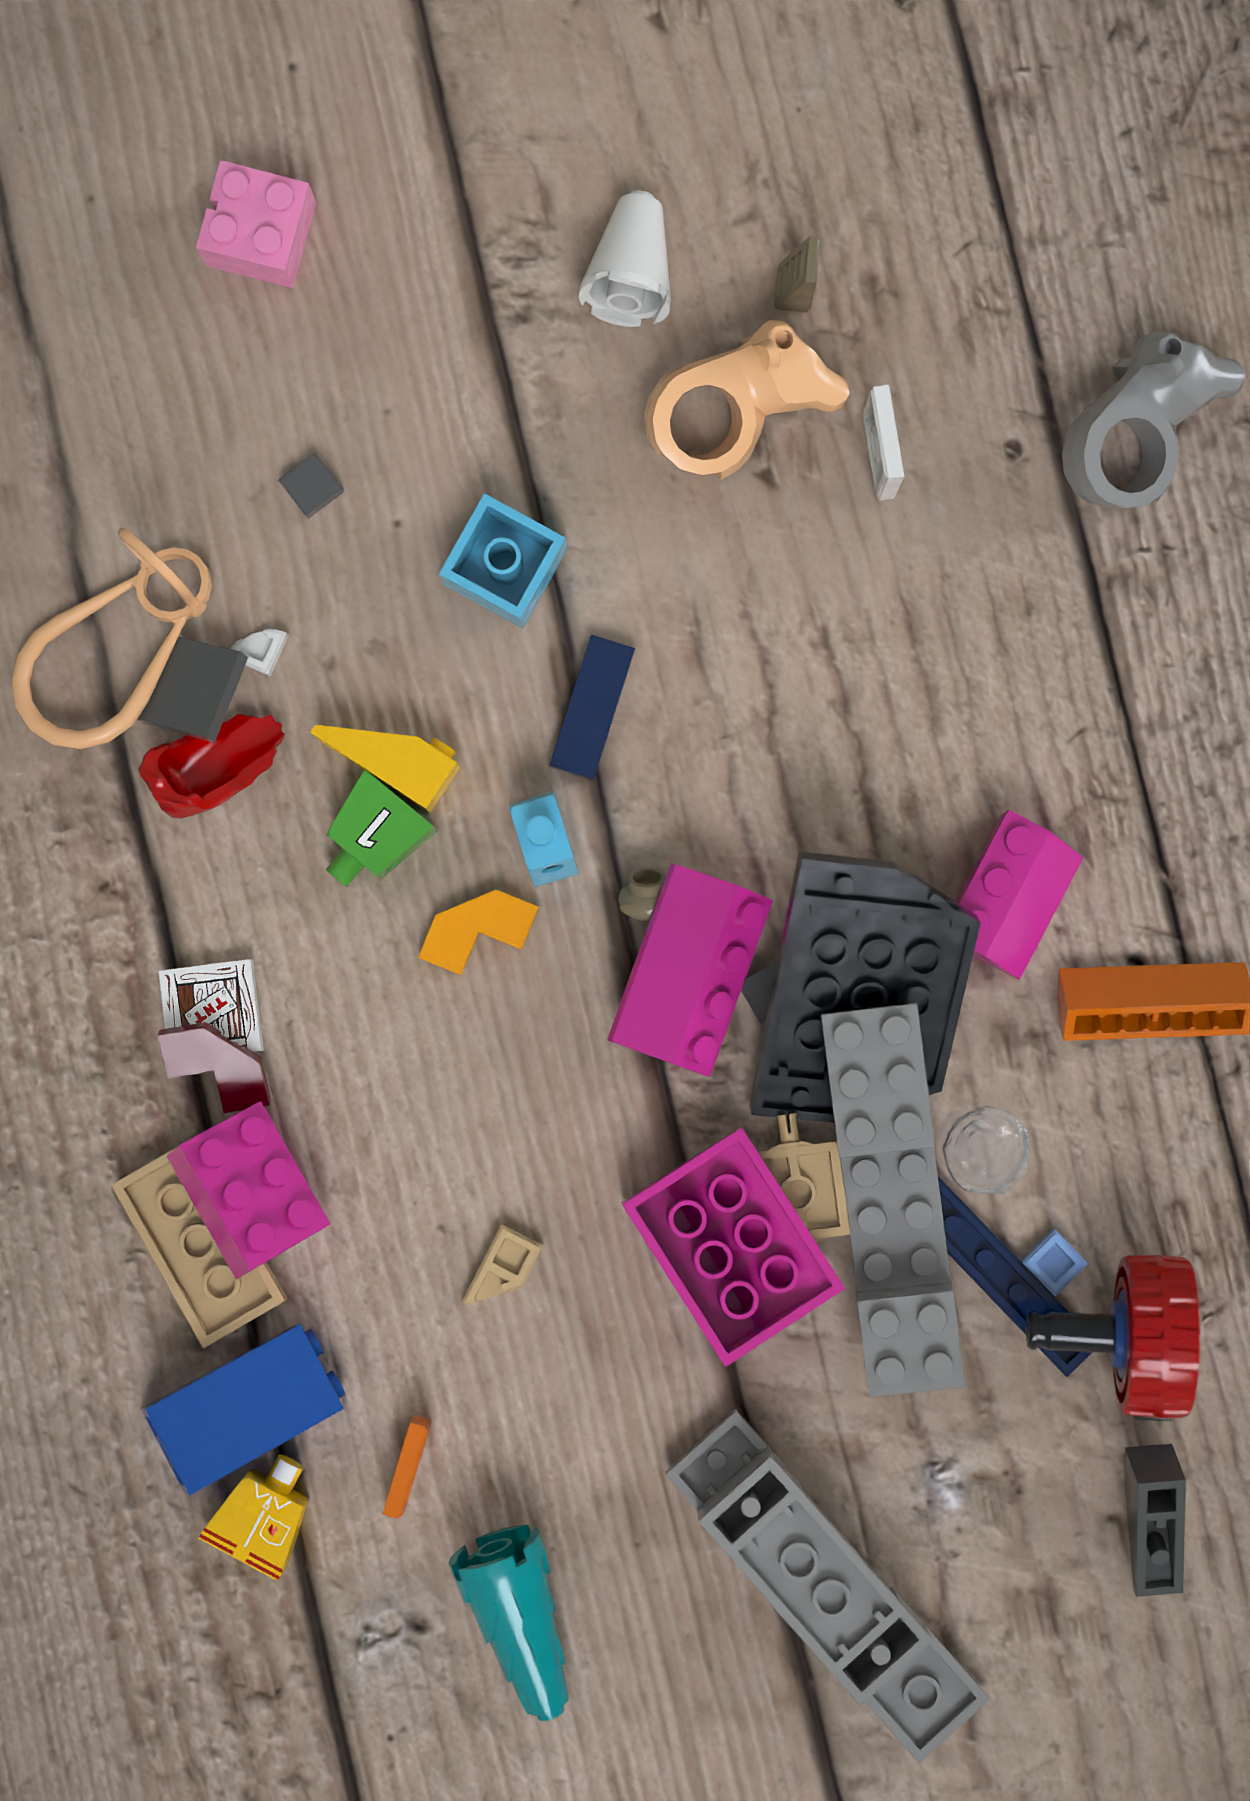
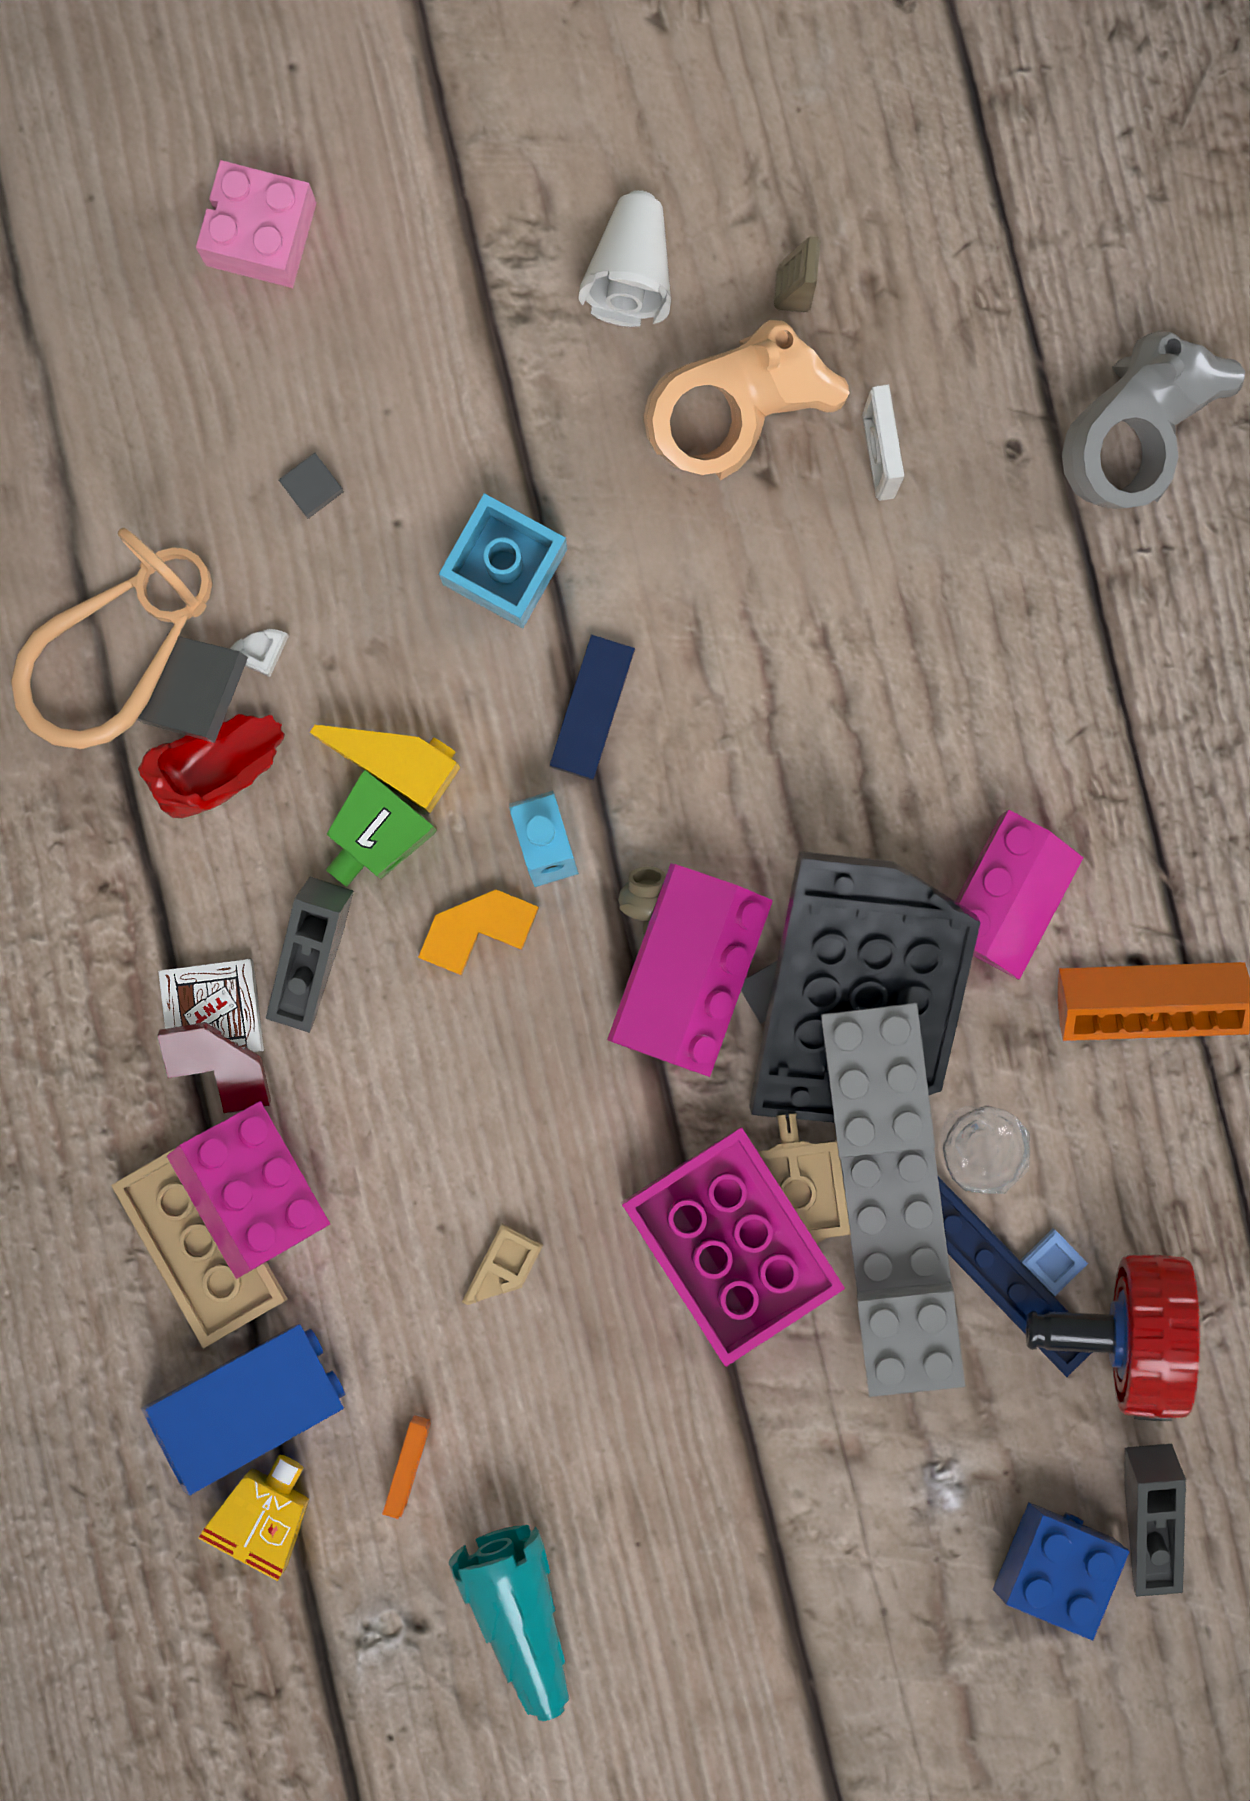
light grey bracket [665,1408,990,1763] -> none
none -> dark grey slope [266,877,354,1033]
none -> blue brick [992,1502,1130,1641]

